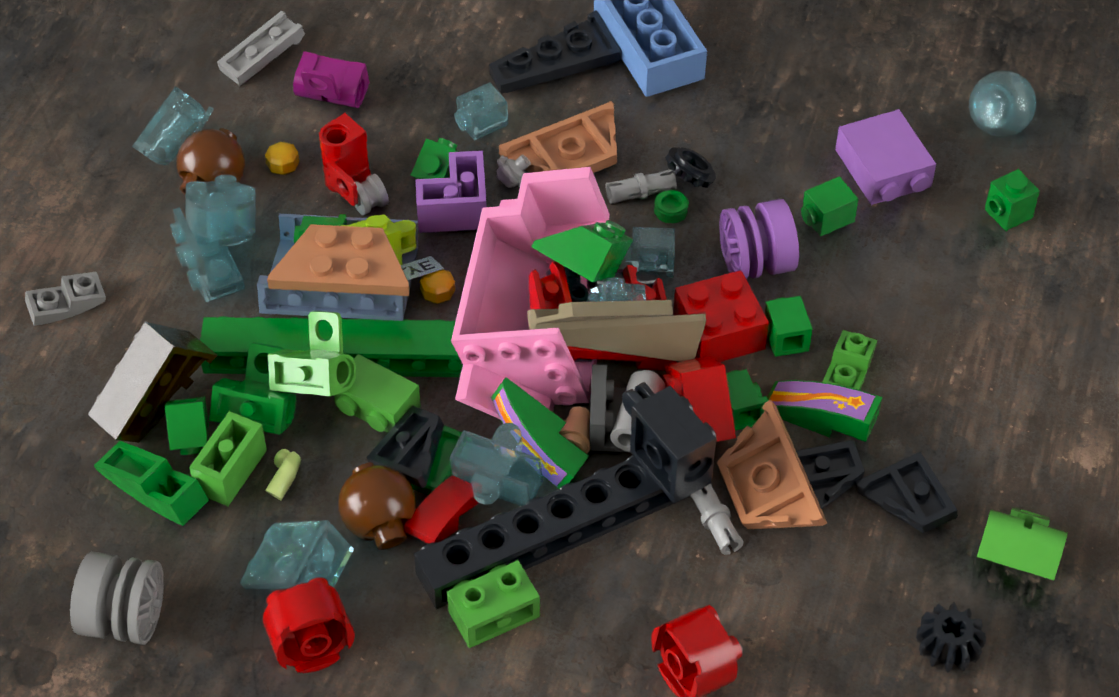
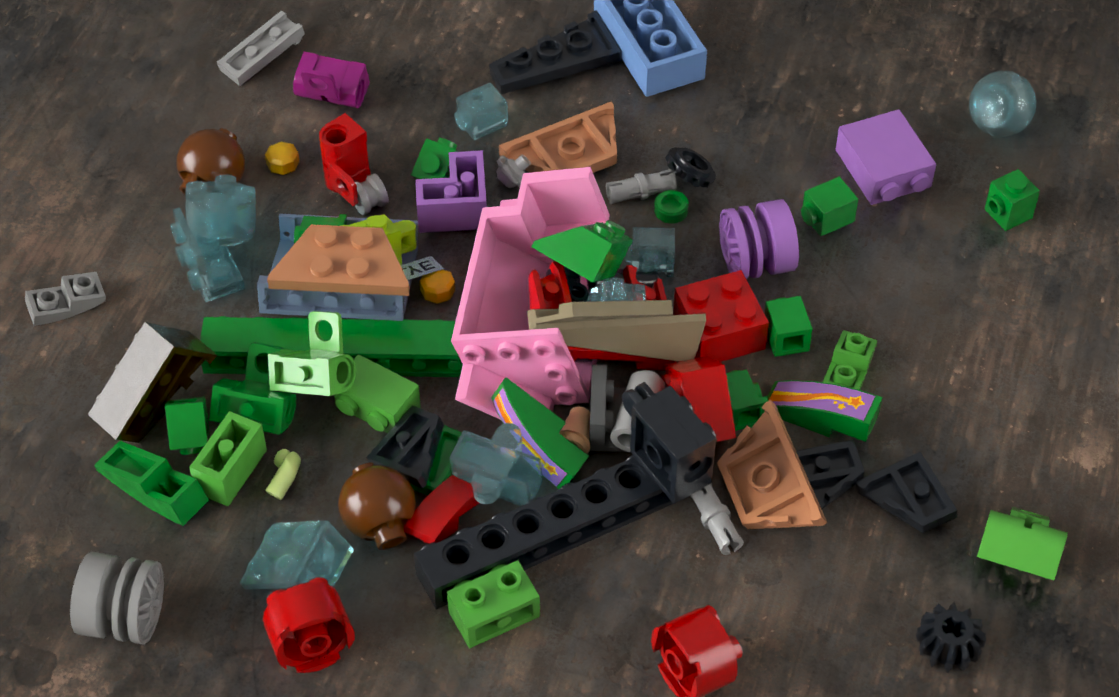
clear light blue piece [132,86,214,165] -> none

